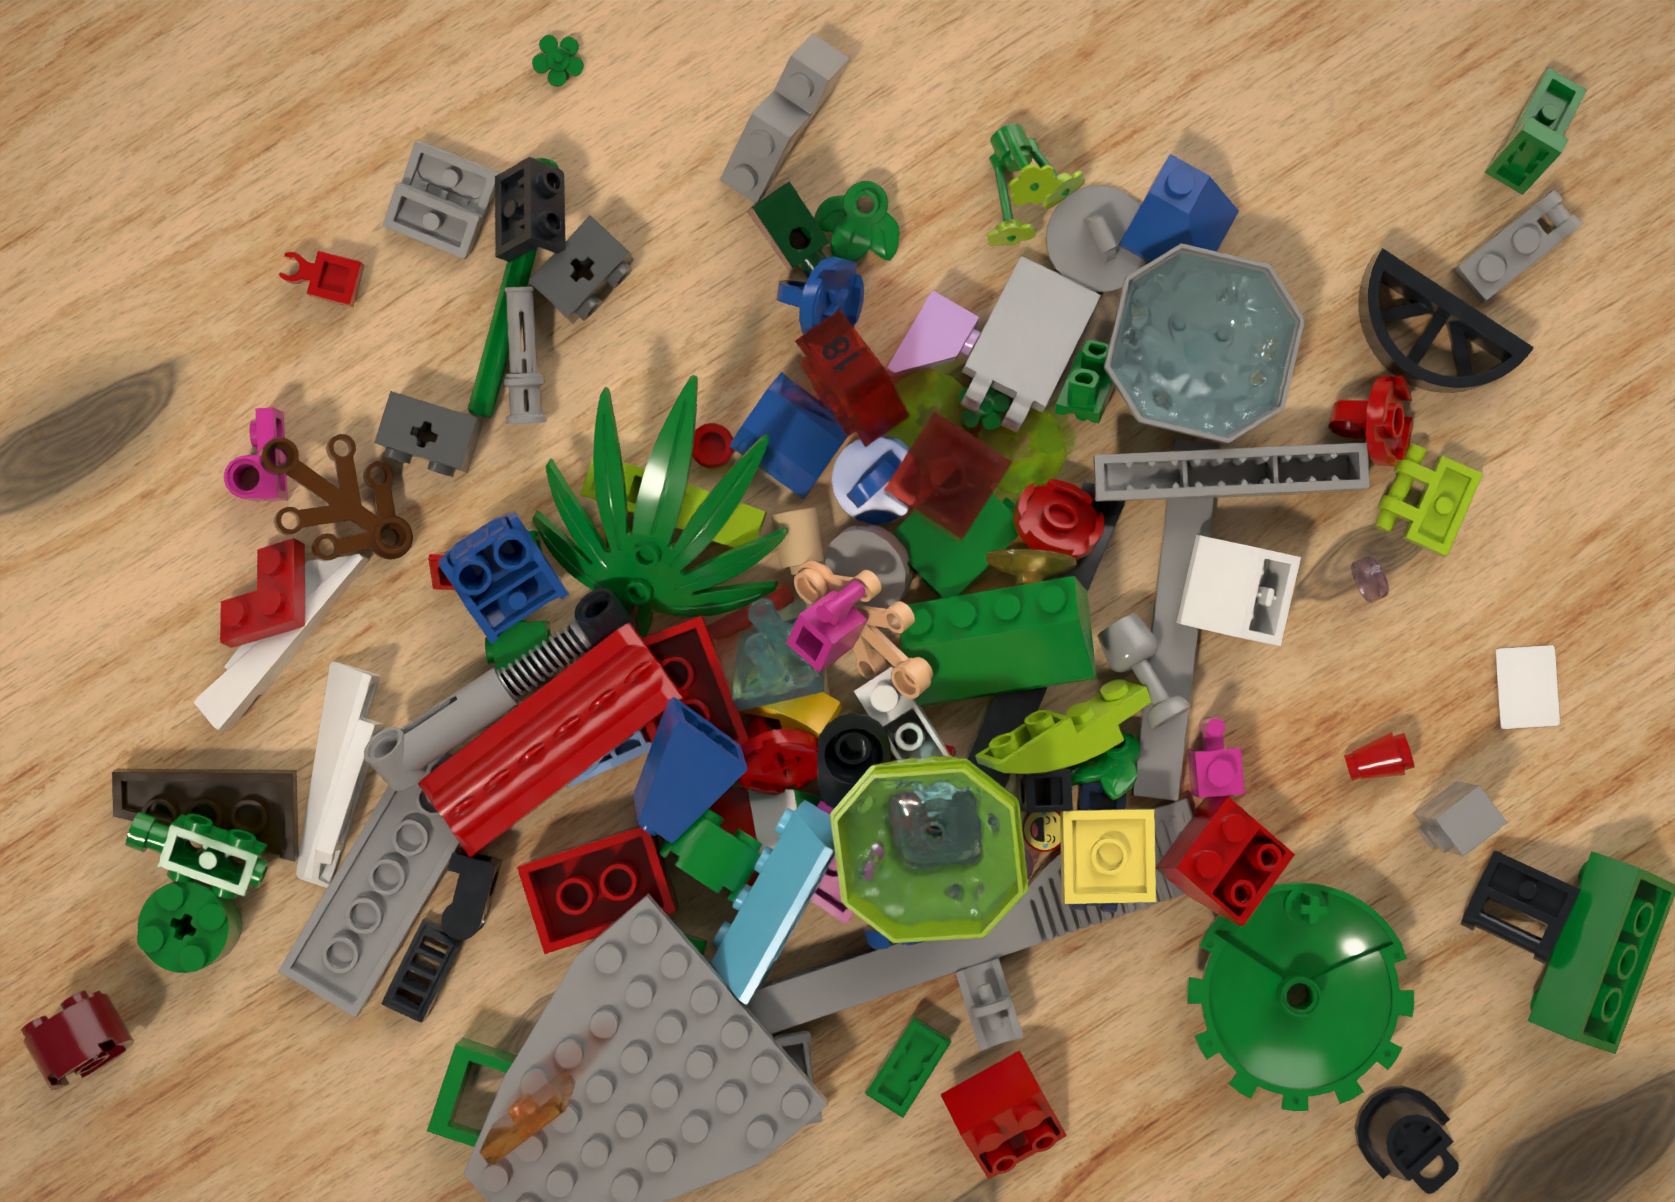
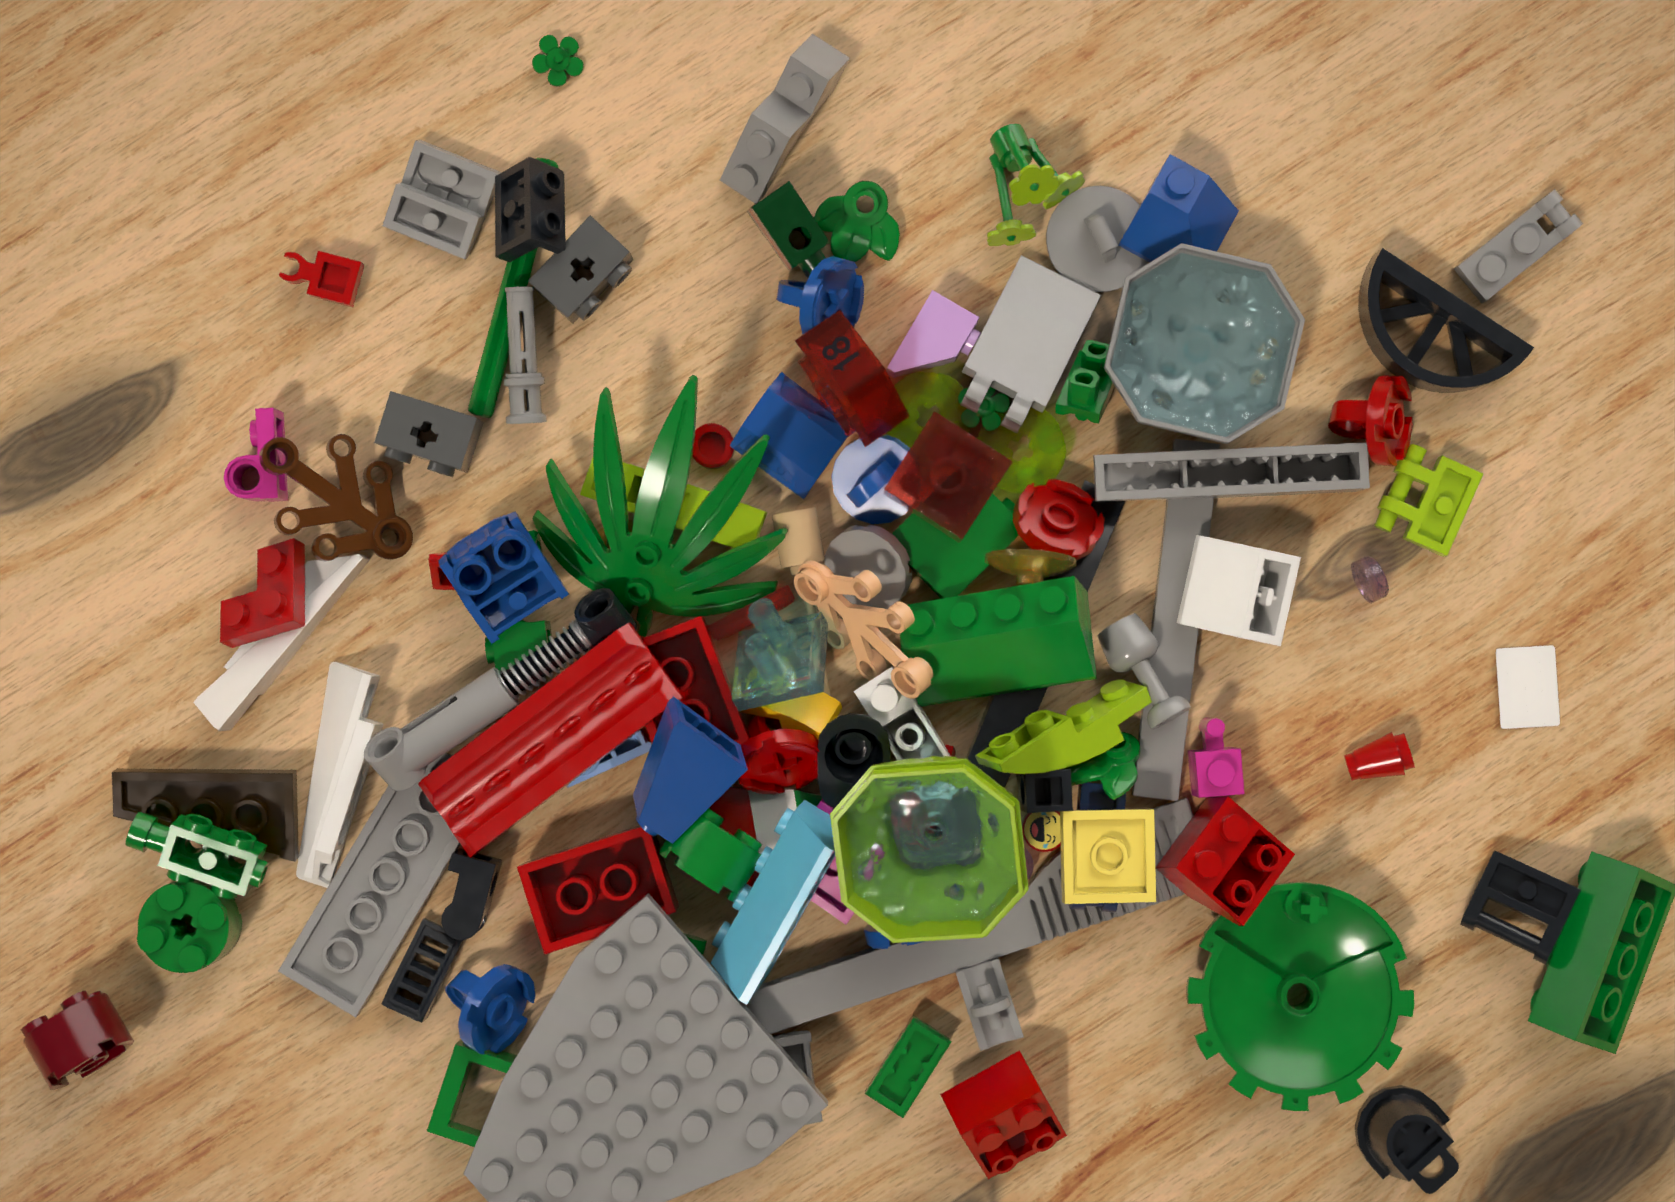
clear orange plate [479,1070,576,1165] -> none
dark pink brick [786,581,867,673] -> none
light grey brick [1414,781,1508,856] -> none
green bracket [1484,67,1587,195] -> none
none -> blue tile [445,964,536,1055]

